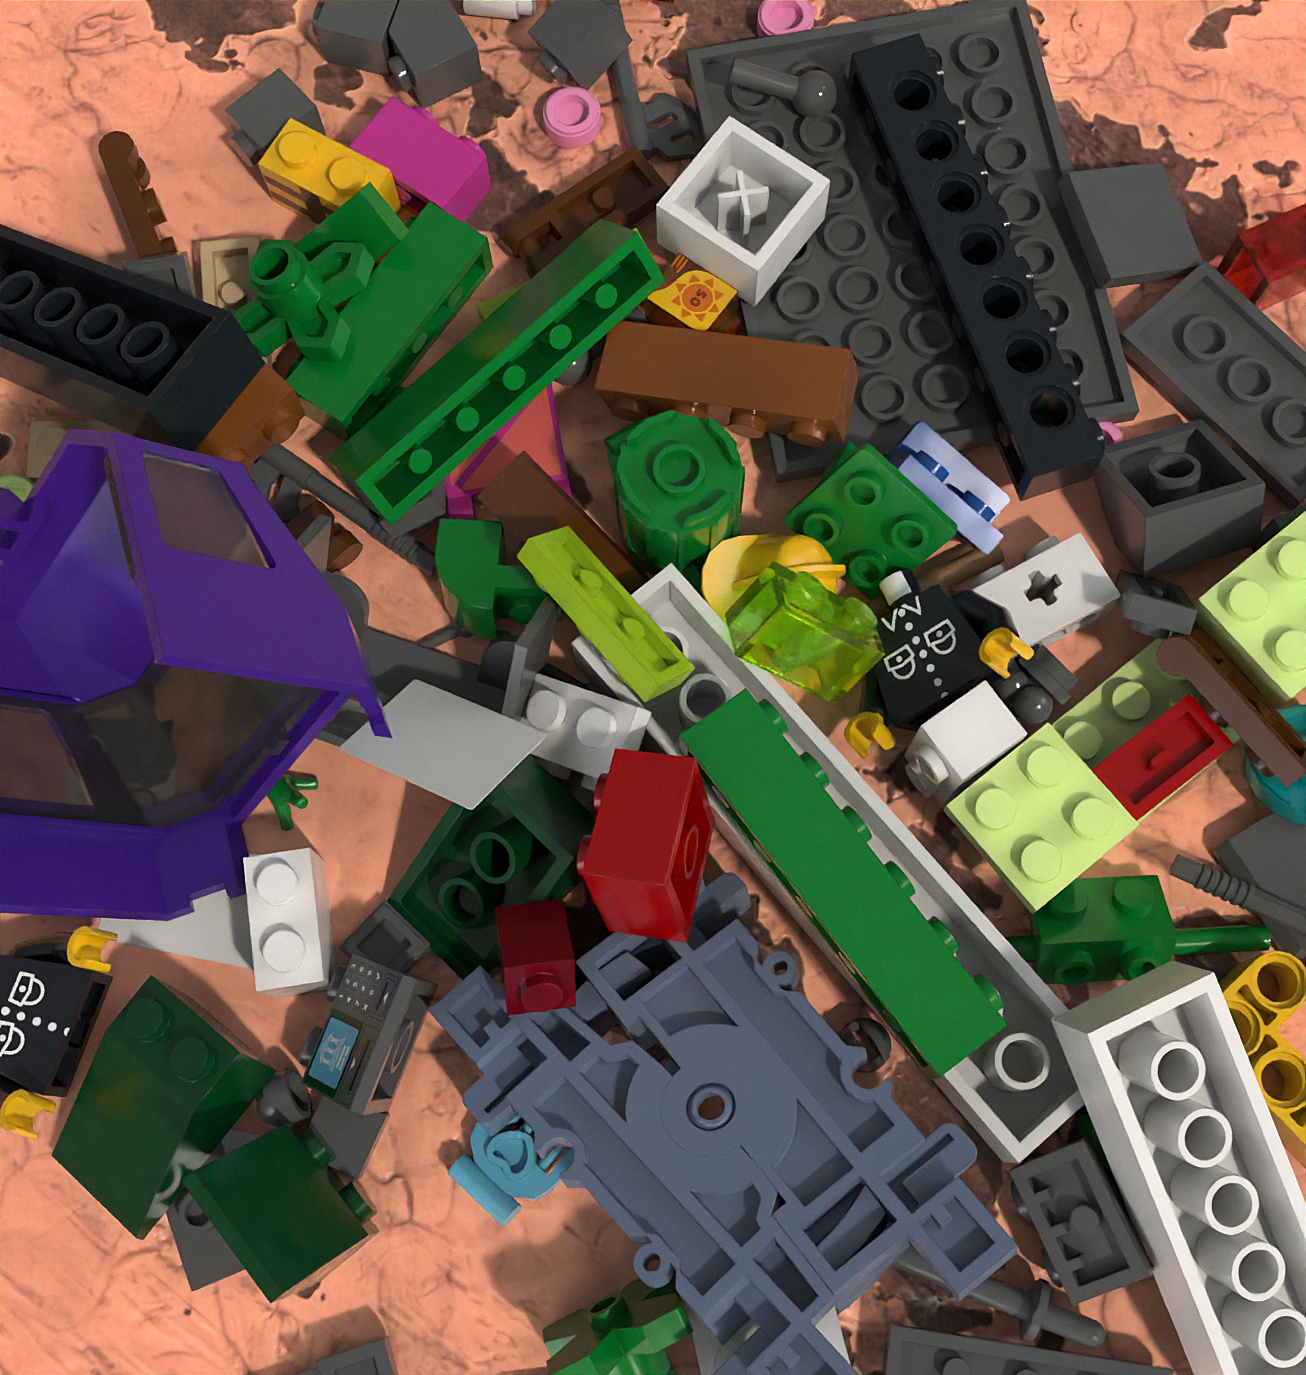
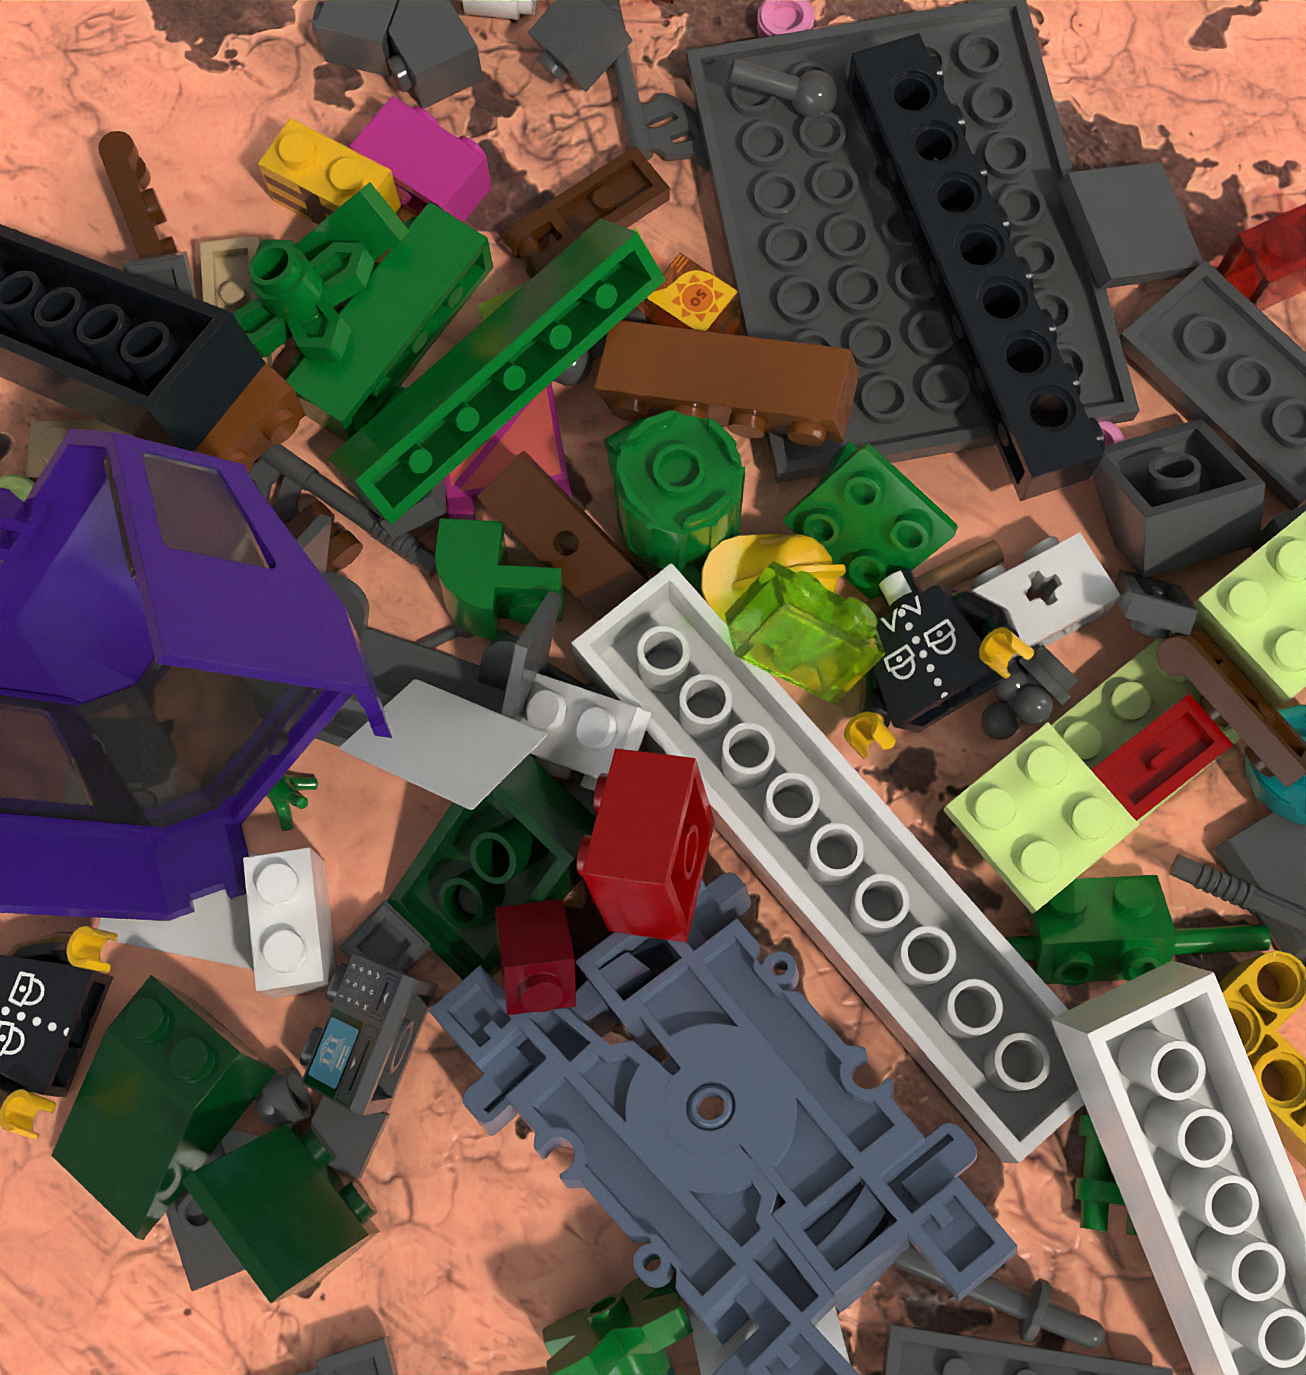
dark grey brick [225,68,327,167] -> none
medium azure piece [448,1115,575,1227] -> none
lime plate [516,526,695,702] -> none
bright pink tile [543,87,601,149] -> none
white brick [656,116,831,307] -> none
green brick [679,688,1008,1080] -> none
dark grey hinge [838,1018,891,1074] -> none
bracket [885,421,1010,556] -> none
white brick [904,680,1027,806] -> none
dark grey bracket [1009,1135,1155,1306] -> none

